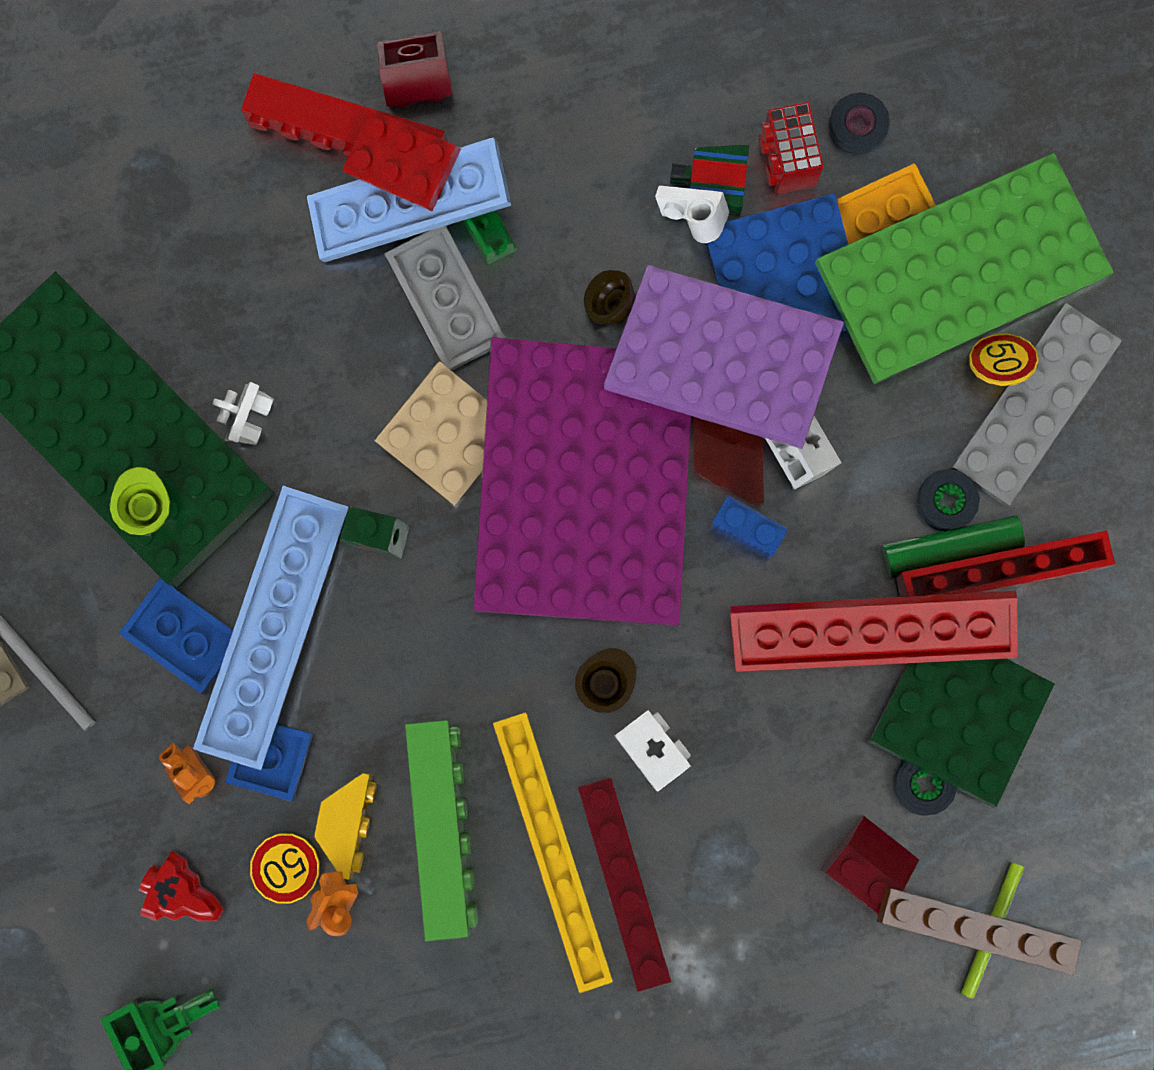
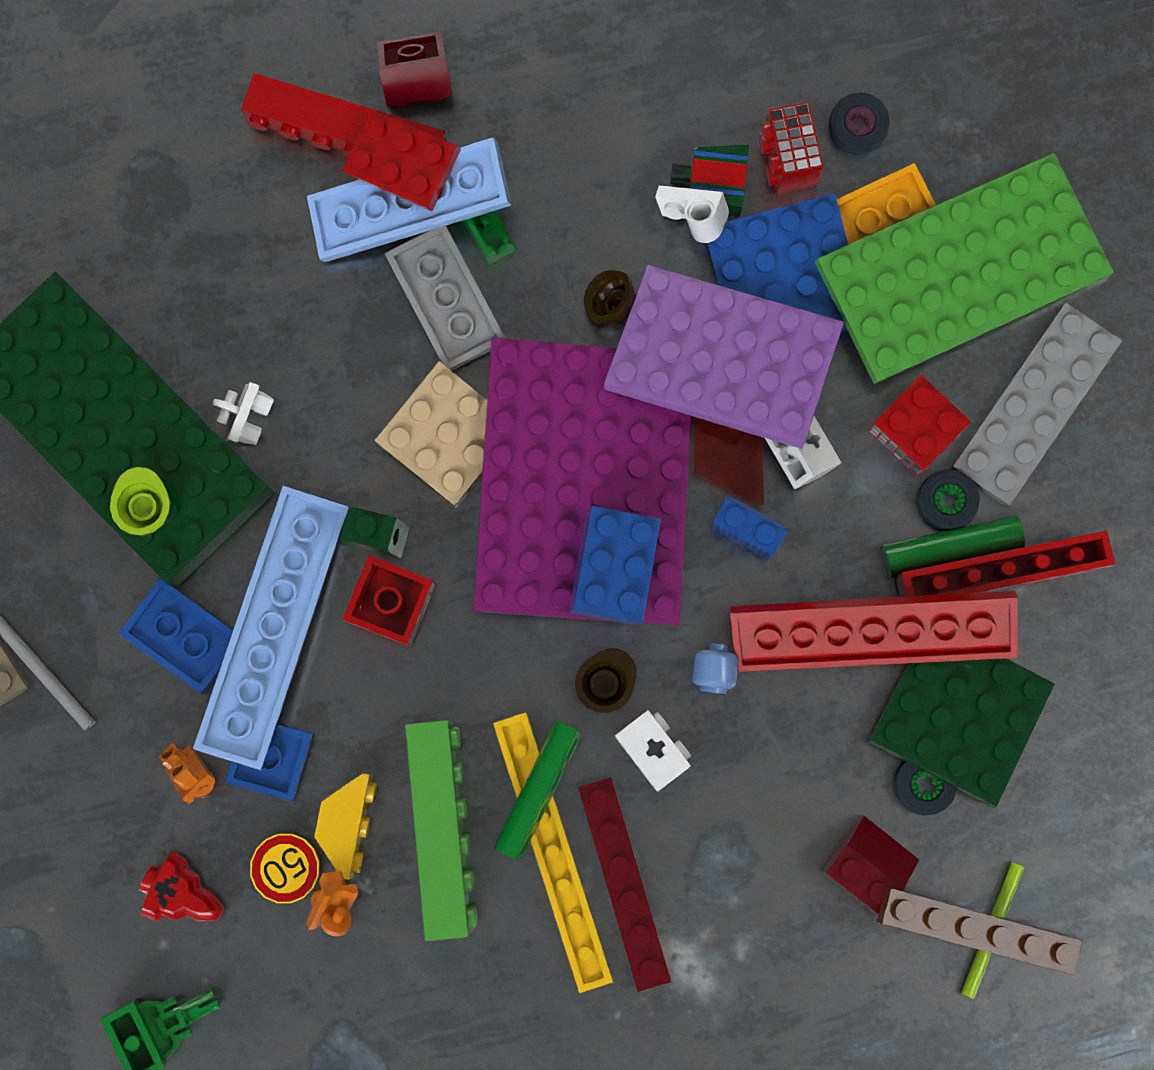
piece [969,333,1039,386] -> none
none -> red brick [342,555,437,648]
none -> green brick [494,720,581,860]
none -> blue brick [569,506,661,626]
none -> medium blue head [692,643,739,694]
none -> red brick [868,375,971,477]

